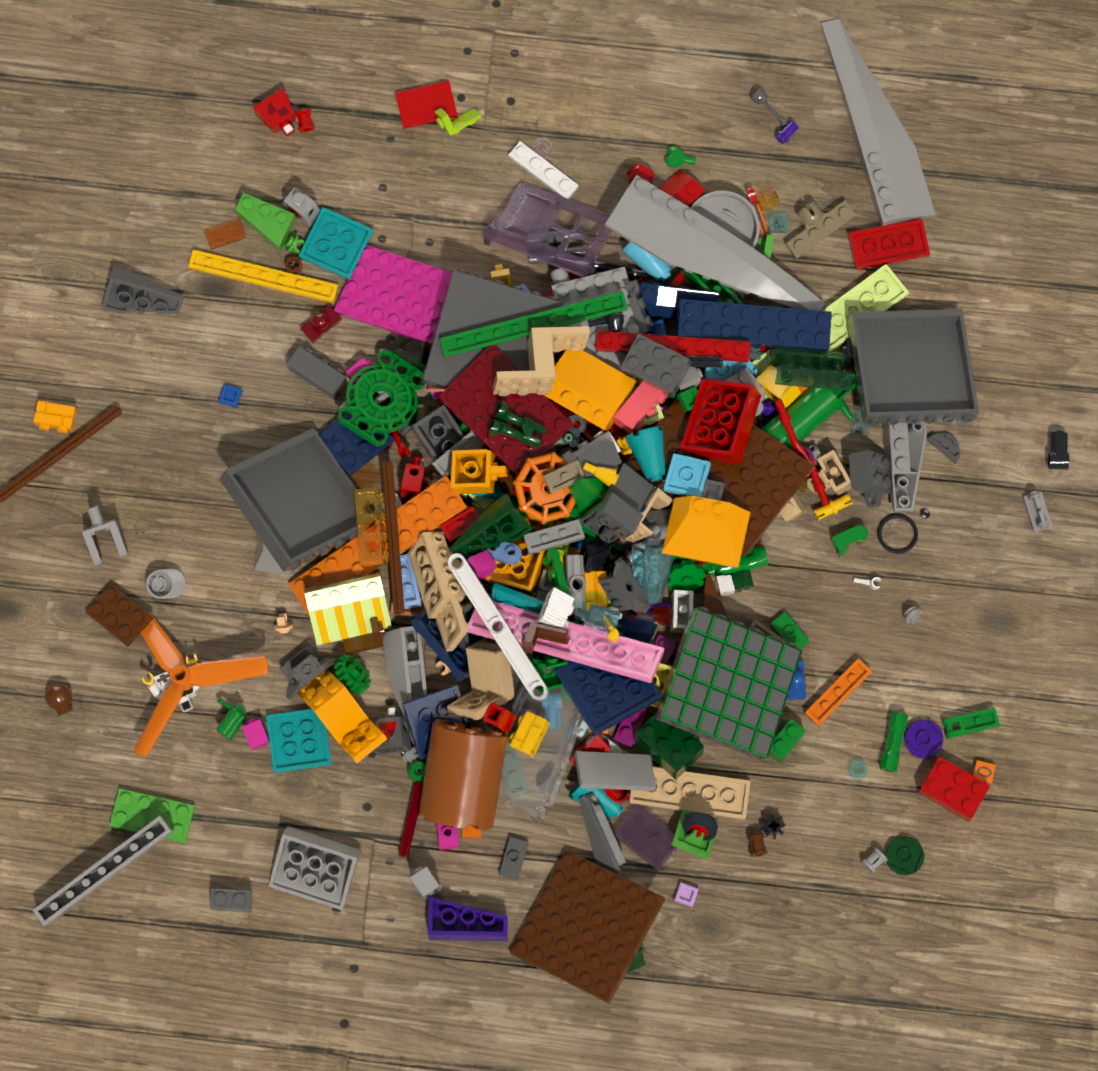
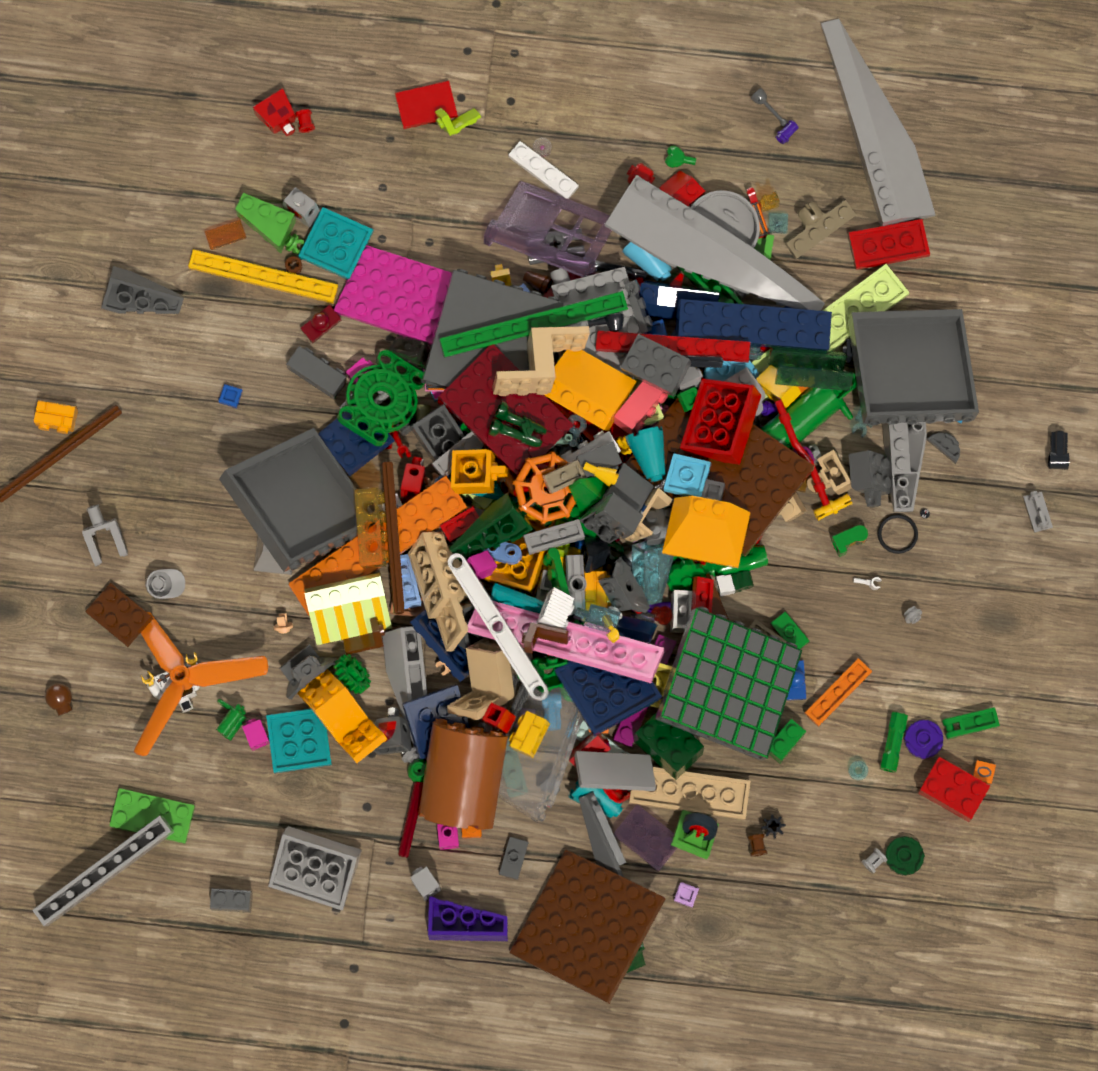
none -> reddish brown cone [523,271,552,293]
none -> red plate [691,576,714,613]

